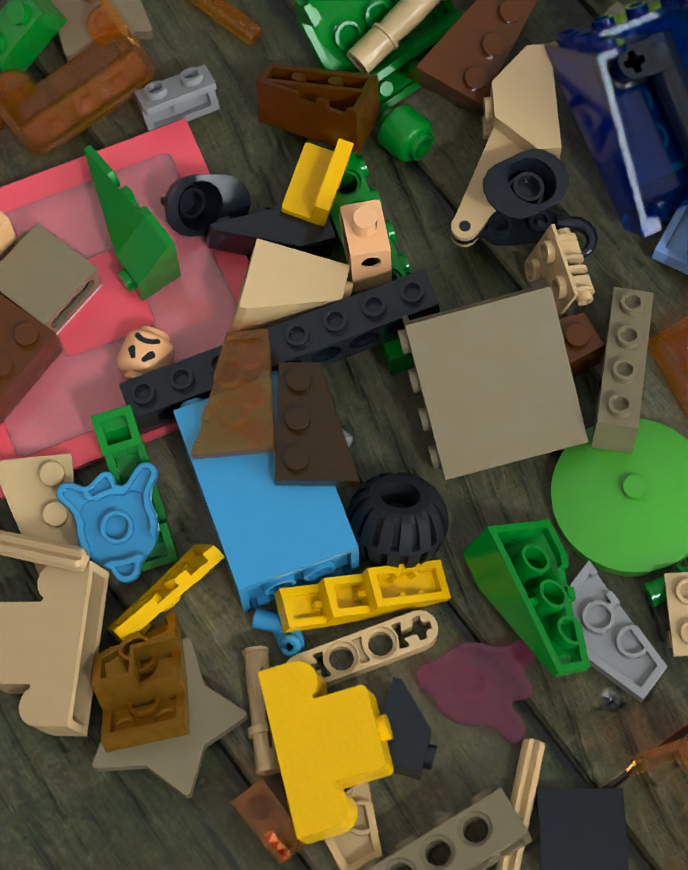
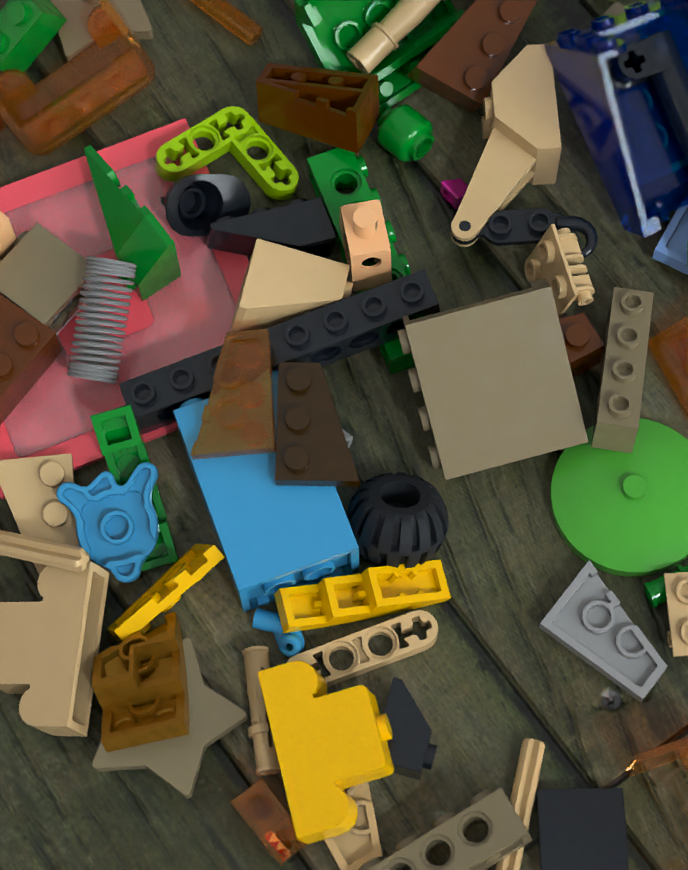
light nougat head [116,326,175,381] -> none
light grey bracket [134,64,220,132] -> none
yellow panel [281,138,354,227] -> none
clear pink tile [417,639,535,744] -> none
green wedge [462,519,590,677] -> none
black piece [483,149,569,219] -> none
none -> light grey piece [66,256,137,384]
none -> lime beam [155,106,299,200]
none -> dark pink piece [441,178,468,210]

